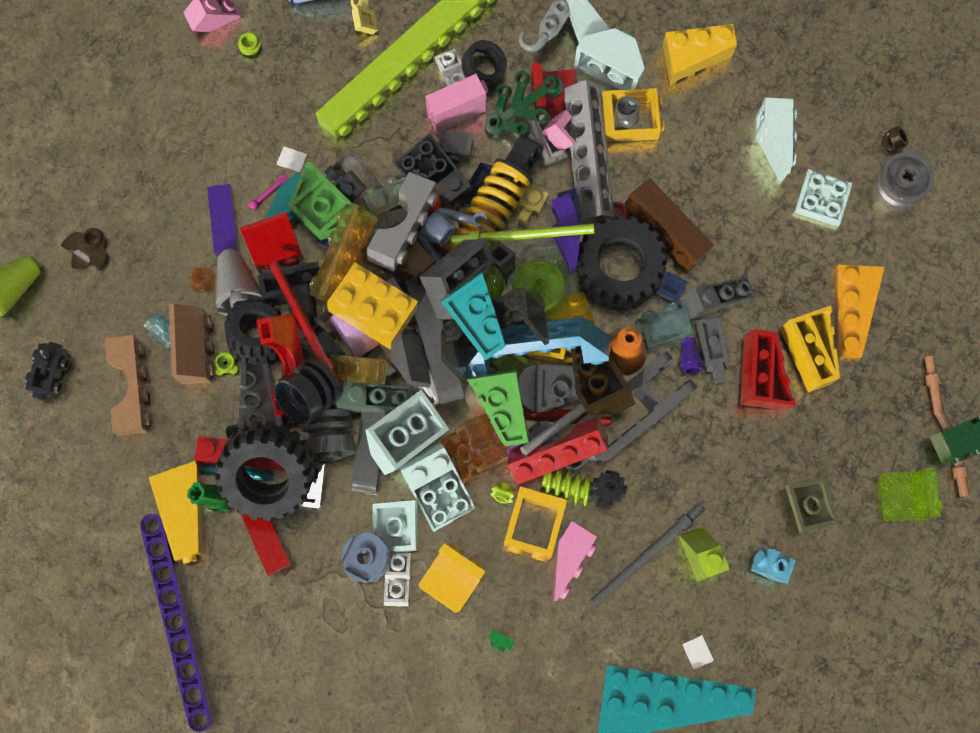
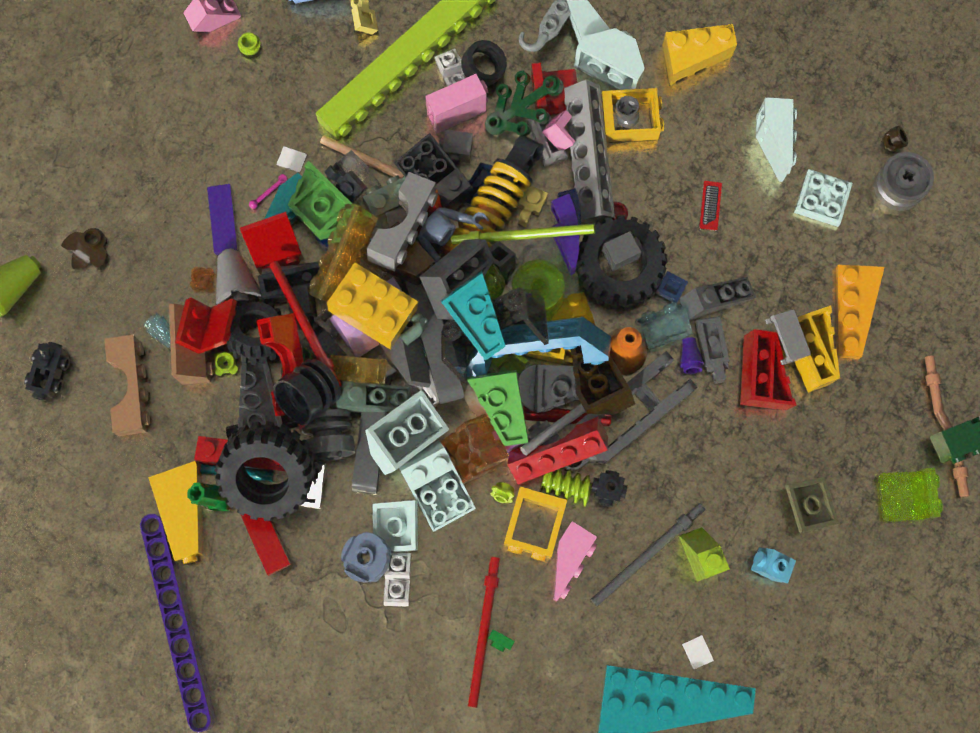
yellow bracket [419,543,486,613] -> none
reddish brown brick [624,178,714,270] -> none
none -> red bracket [175,297,237,354]
none -> light nougat bar [320,135,404,179]
none -> sand green arm [400,313,428,346]
none -> red bar [468,557,500,708]
none -> dark grey brick [602,232,642,271]
none -> sticker [699,181,722,231]
none -> light grey hinge [765,309,811,365]

